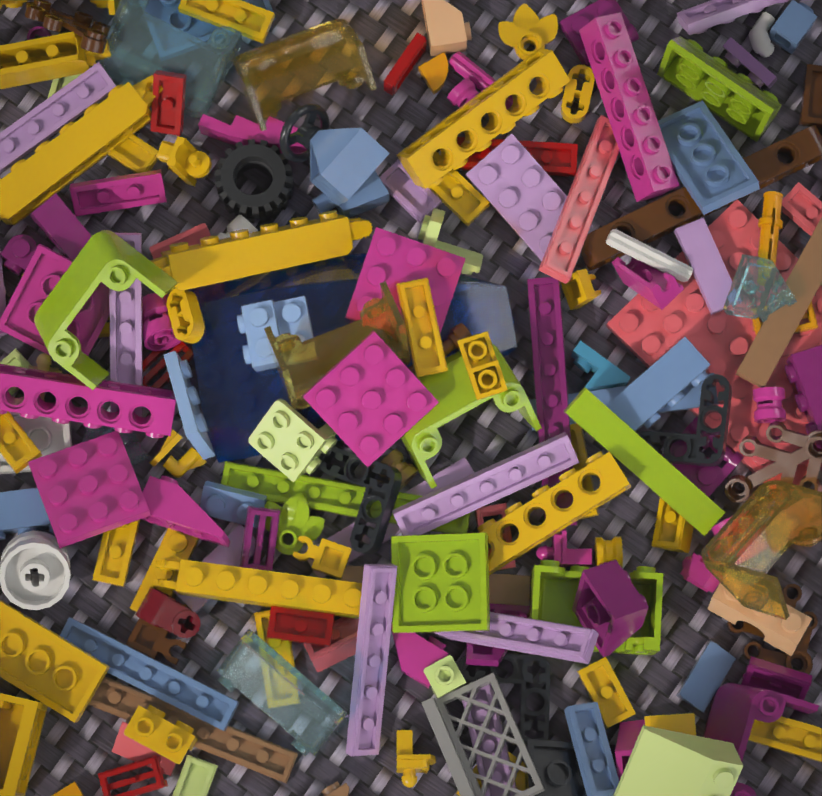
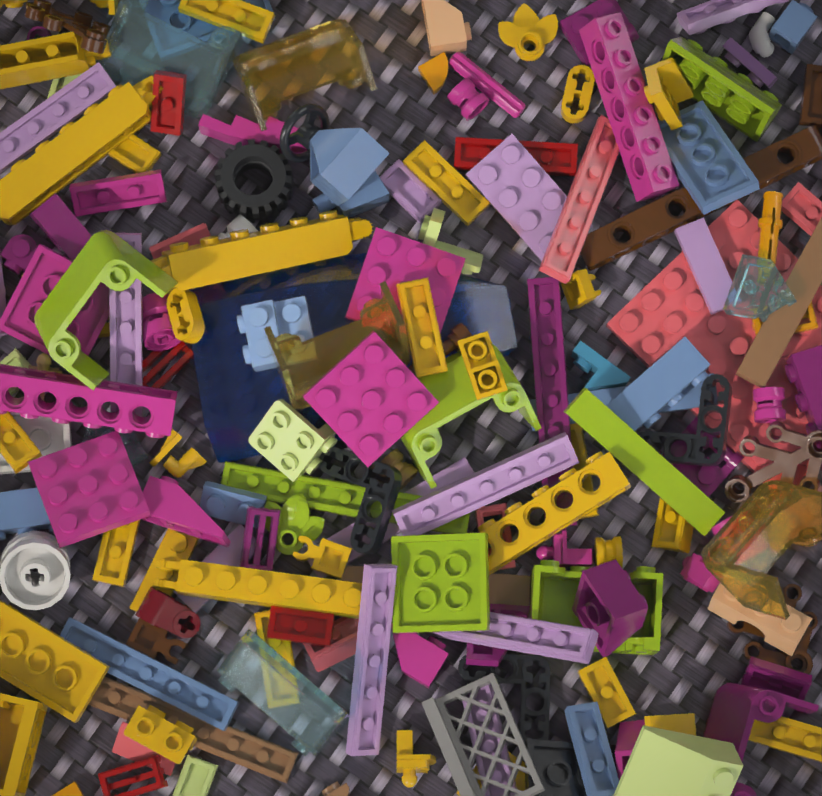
yellow hips [157,136,212,186] -> none
light blue wing [164,351,215,460] -> none
red tile [384,32,427,96] -> none
yellow brick [397,48,570,189] -> none
yellowish green bracket [424,655,466,699] -> none
white axle [606,229,693,282] -> none
dark pink hinge [612,257,684,310] -> none
medium blue slope [676,640,736,713] -> none
none -> yellow bracket [644,57,694,131]

